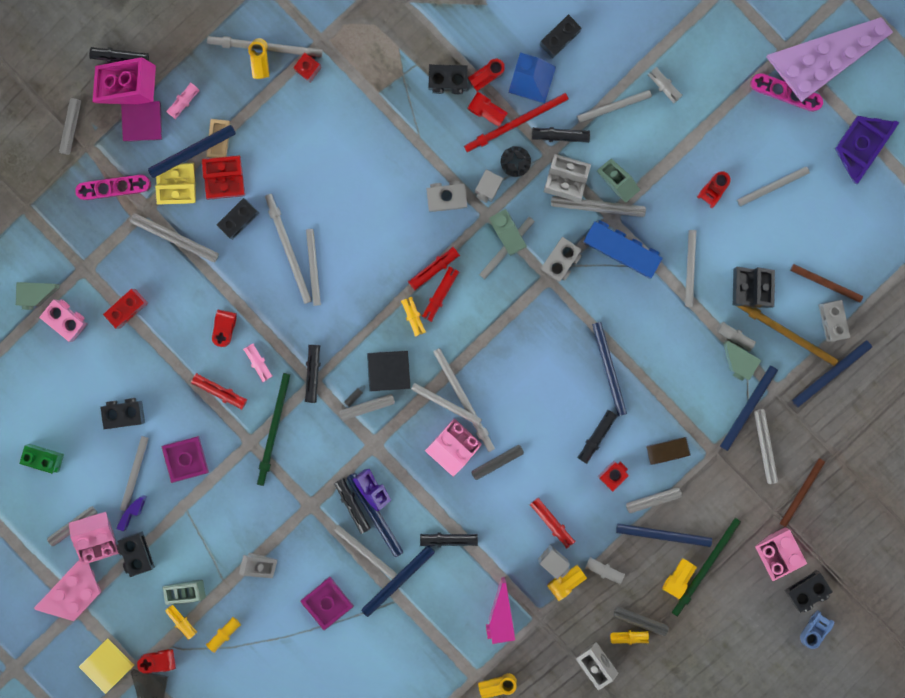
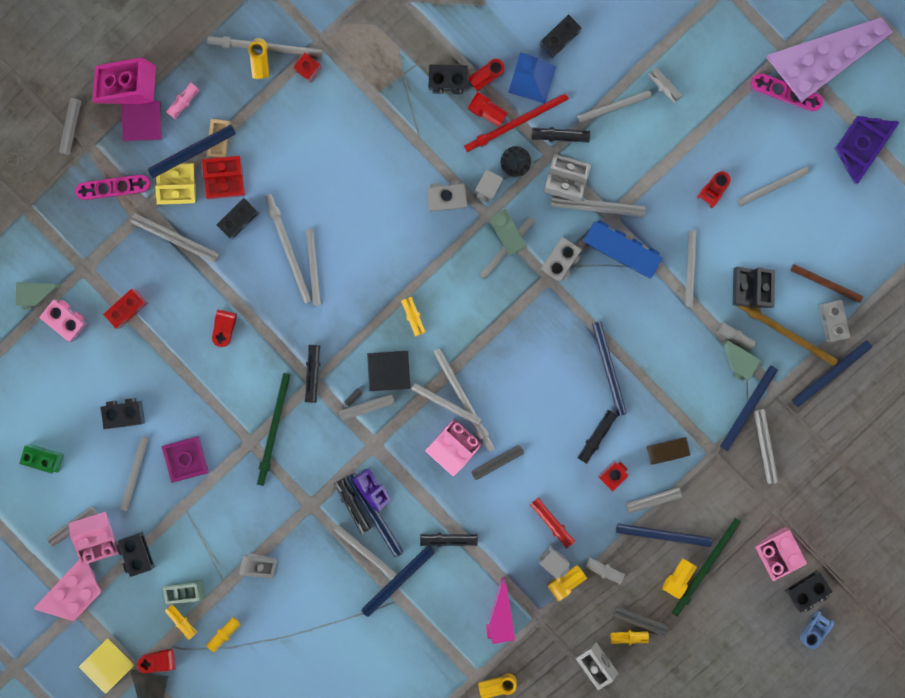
black pin [89,47,149,63] -> none
dark purple slope [116,495,147,531] -> none
red pin [191,373,248,410] -> none
bright pink pin [243,343,273,382] -> none
magenta tile [300,577,354,630] -> none
red pin [408,246,460,291] -> none
red pin [421,266,460,322] -> none
sand green slope [597,159,640,203] -> none
copper bar [779,458,825,527] -> none

